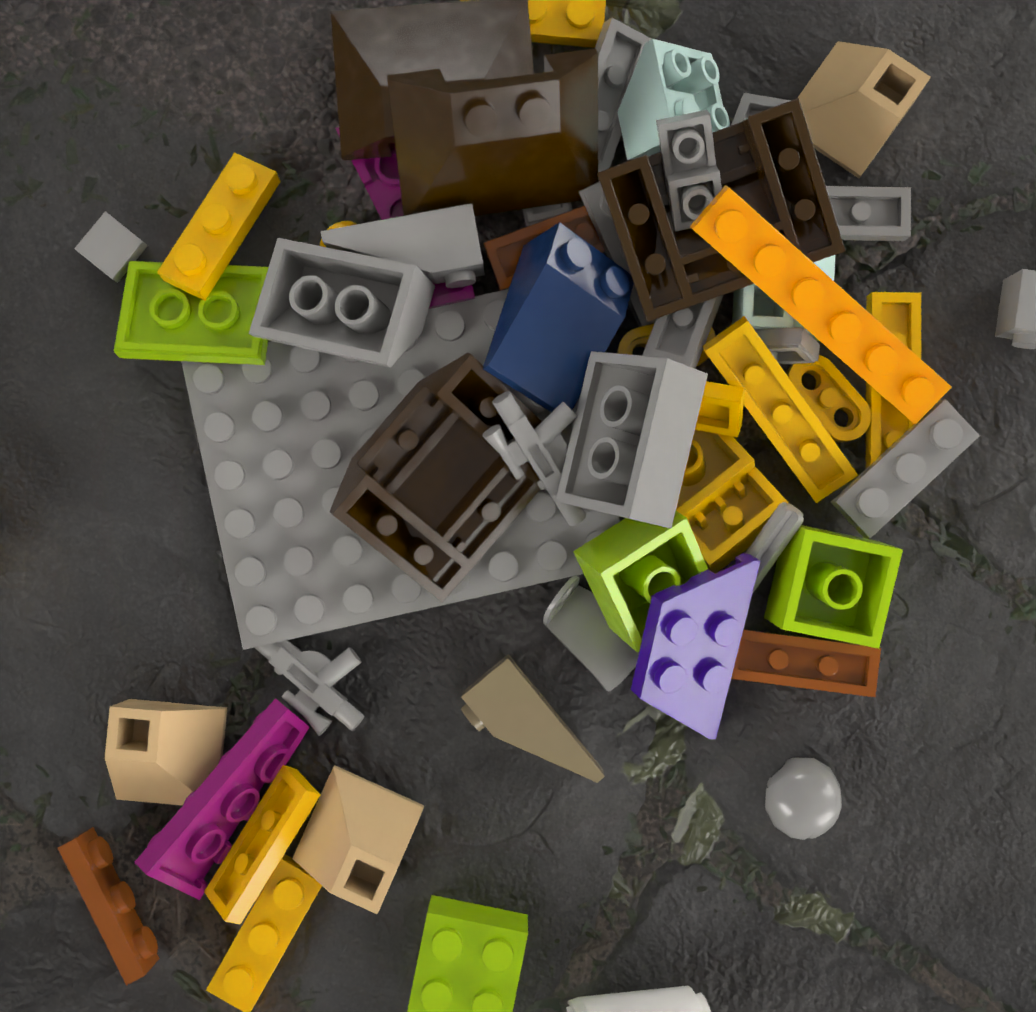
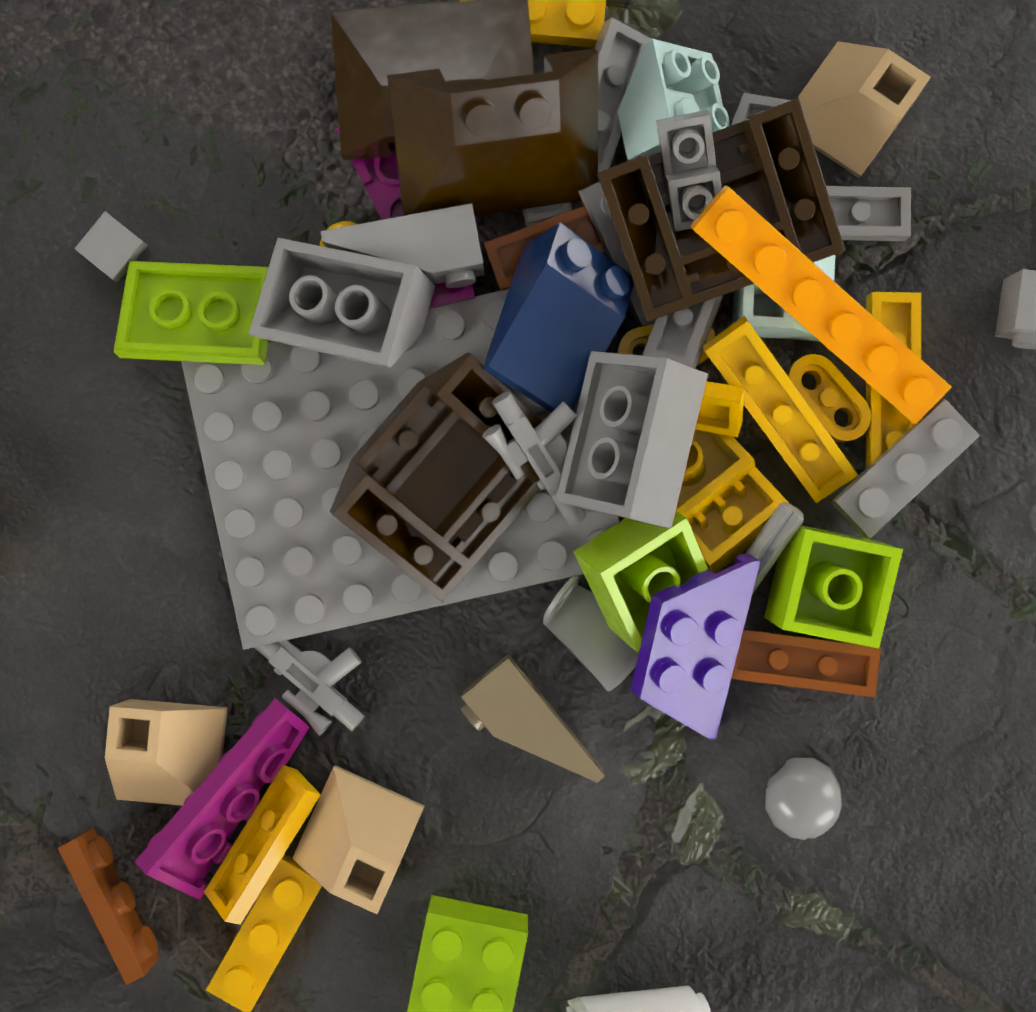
yellow plate [157,152,281,301] -> none
light grey tile [755,327,820,364] -> none

